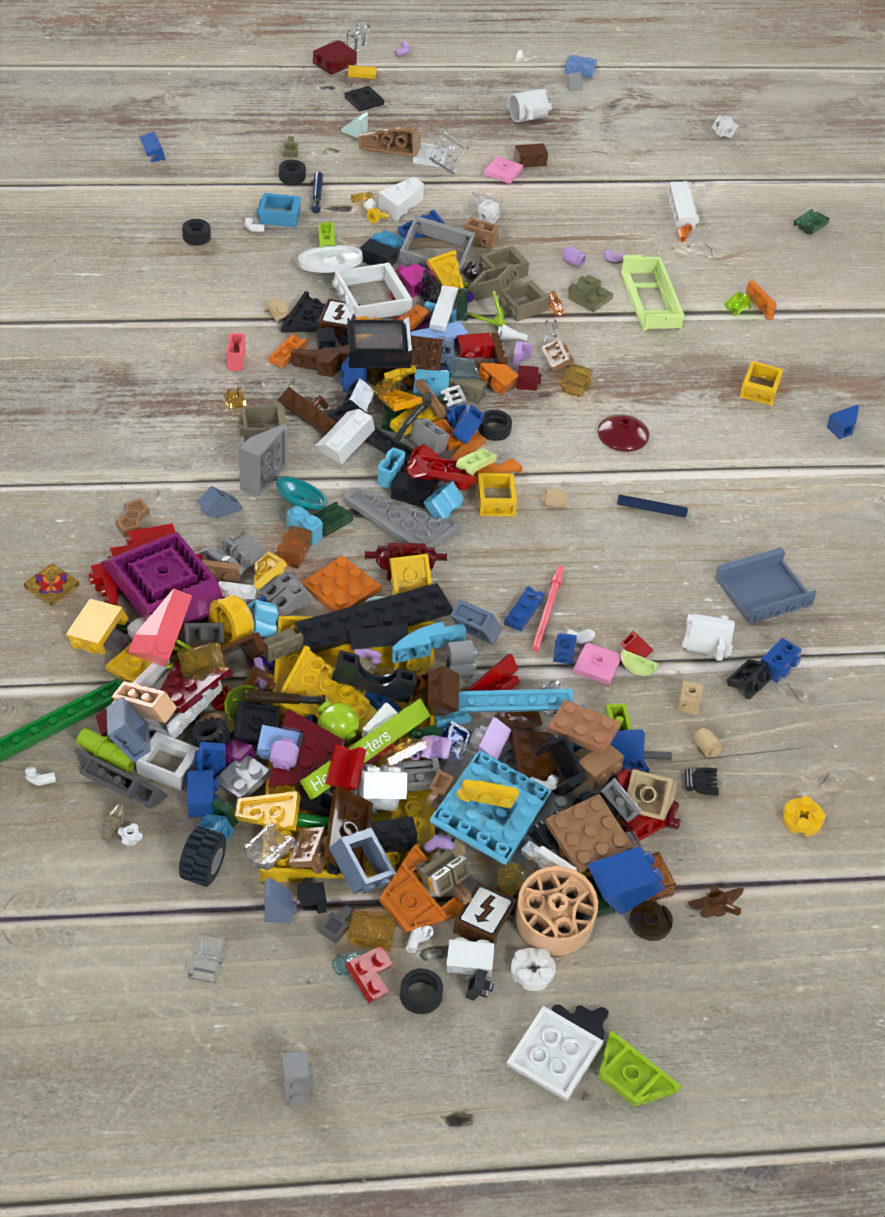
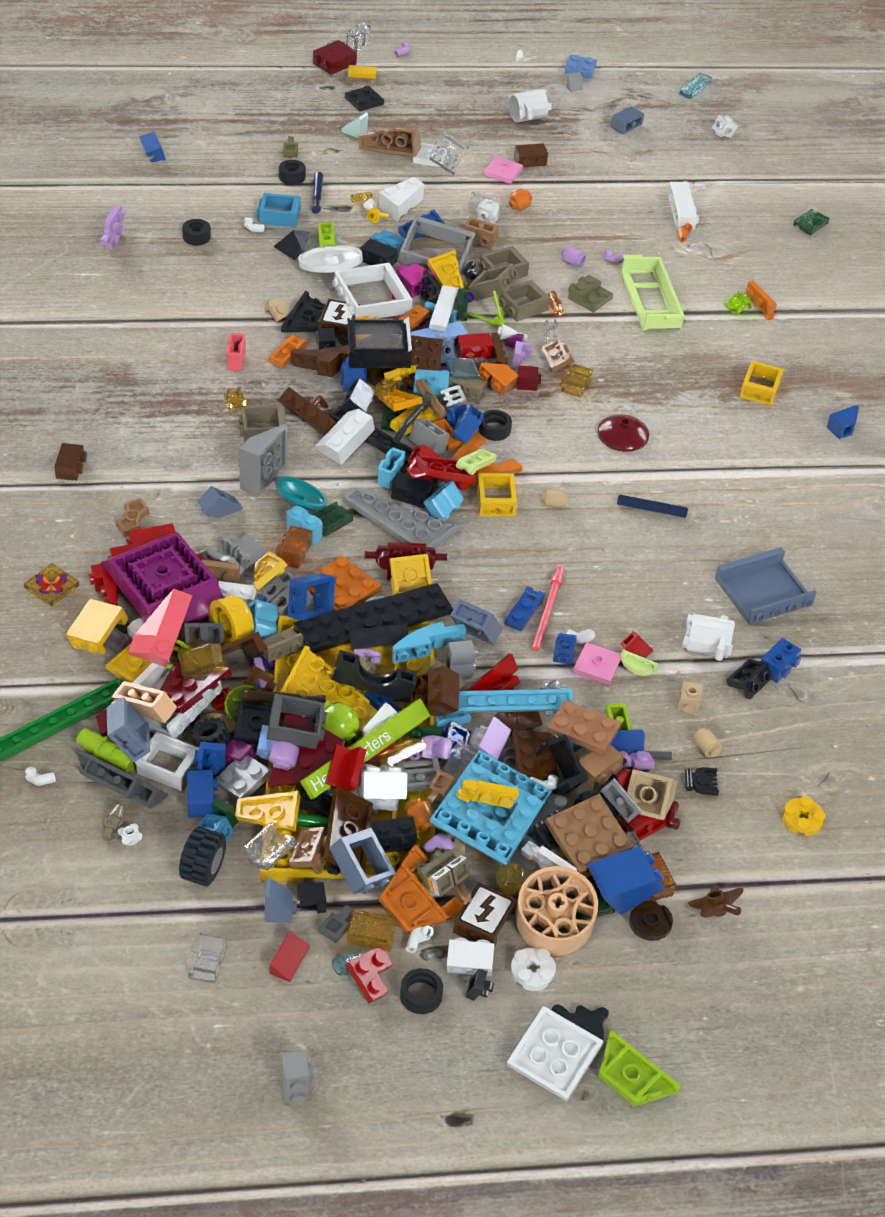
none -> reddish brown brick [55,443,87,481]
none -> lavender plate [100,204,126,250]
none -> dark grey window [266,693,327,749]
none -> red slope [270,931,310,982]
none -> black slope [274,230,311,260]
none -> blue window [288,573,335,621]
none -> orange head [405,798,435,832]
none -> magenta tile [505,334,524,349]
none -> orange head [509,189,532,211]
none -> sand blue brick [611,106,644,134]
none -> lavender plate [619,751,655,770]
none -> clear light blue plate [679,73,712,99]

